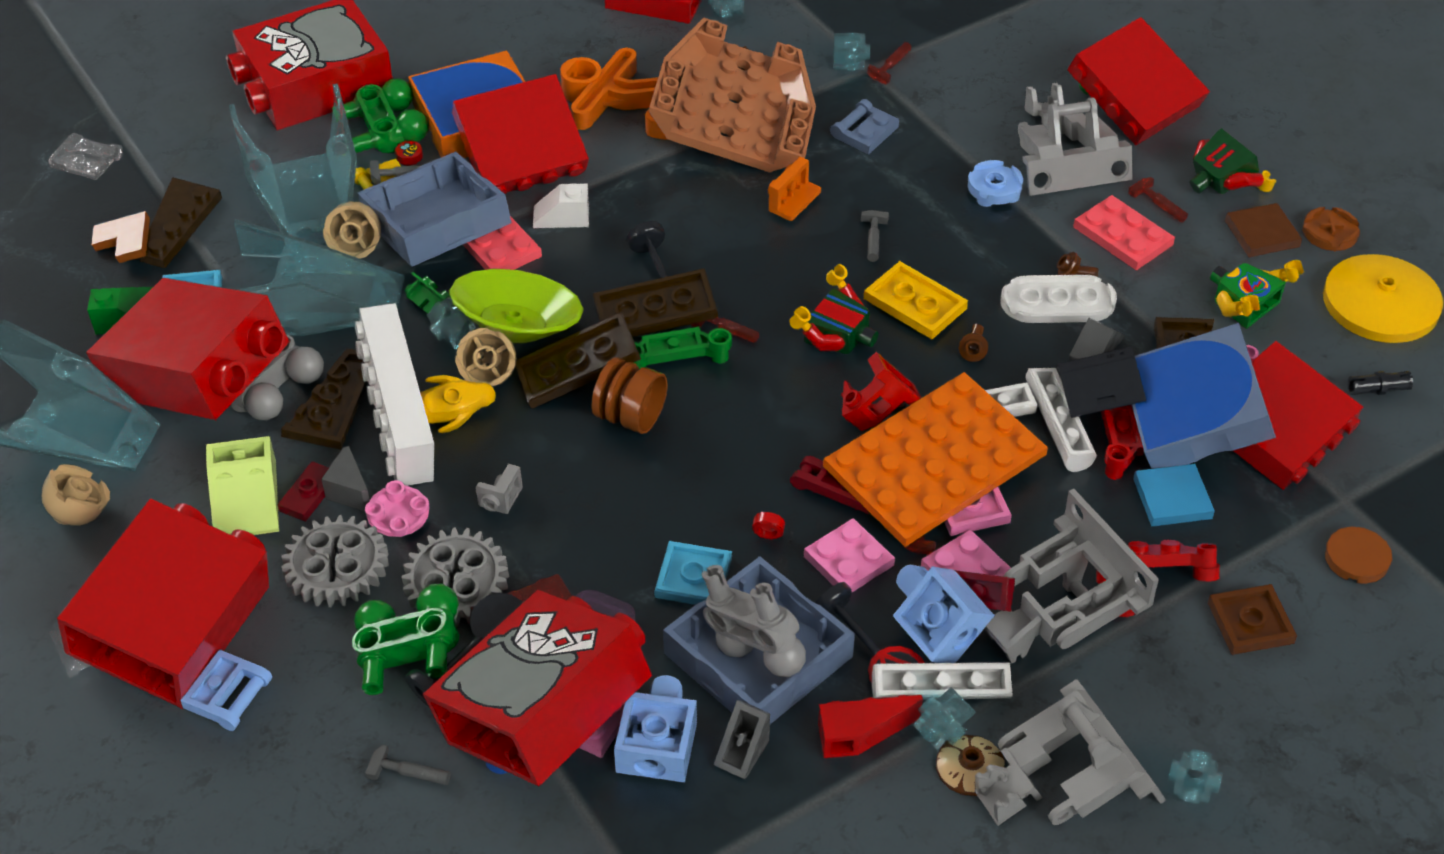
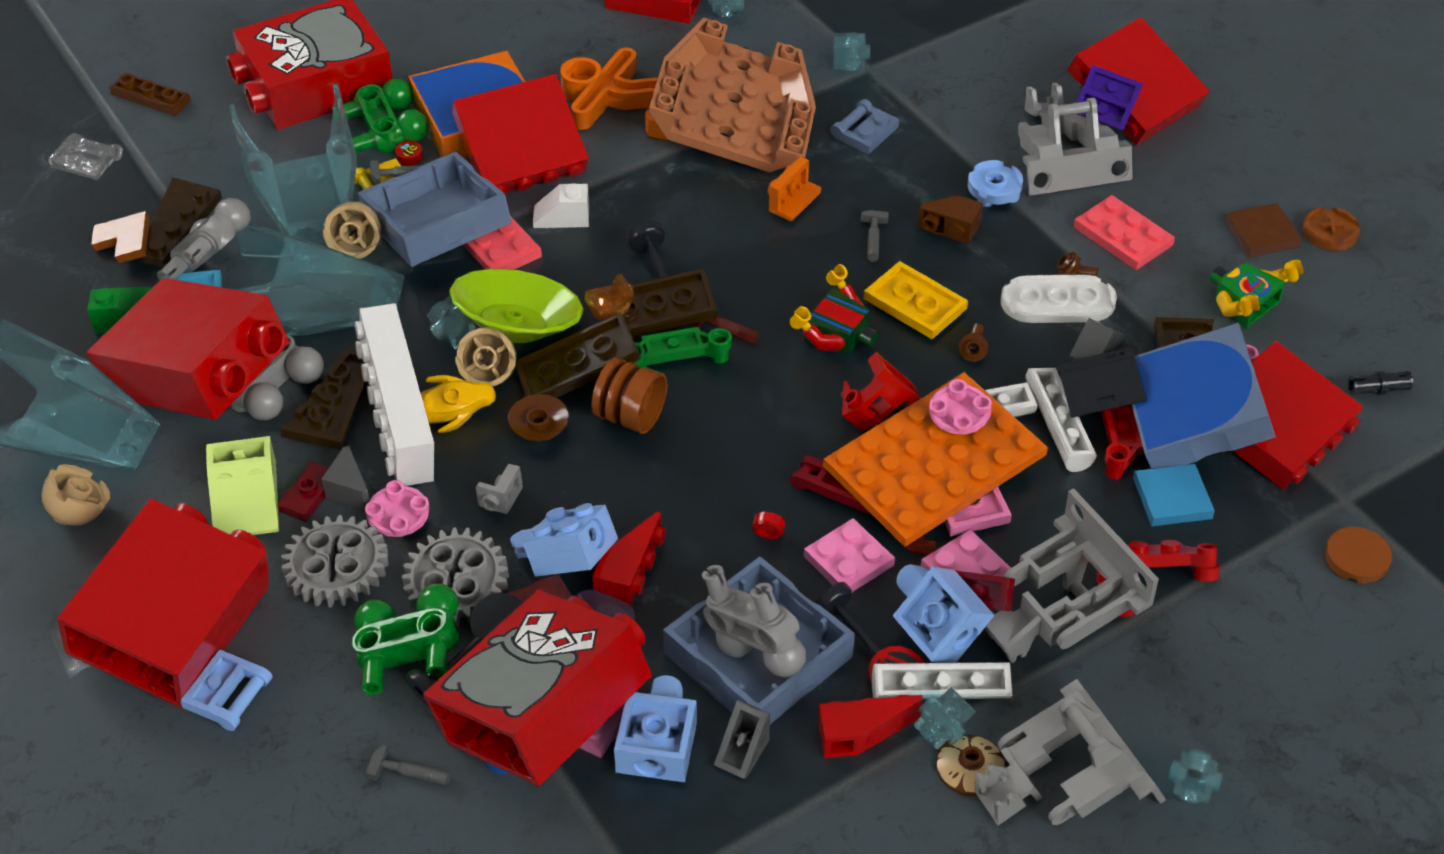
green hinge [405,272,461,323] -> none
medium azure tile [654,541,732,605] -> none
clear red piece [867,42,912,85] -> none
clear red piece [1128,177,1188,223] -> none
dark green torso [1189,128,1276,194] -> none
reddish brown tile [1208,584,1297,655] -> none
yellow dish [1323,254,1443,343] -> none
none -> reddish brown tile [110,73,191,116]
none -> light grey piece [157,198,251,280]
none -> reddish brown dish [508,394,569,441]
none -> light blue brick [510,503,618,577]
none -> clear orange bracket [584,274,634,320]
none -> red slope [592,512,666,606]
none -> reddish brown slope [917,195,983,244]
none -> bright pink dish [929,379,992,435]
none -> dark purple slope [1076,65,1143,131]

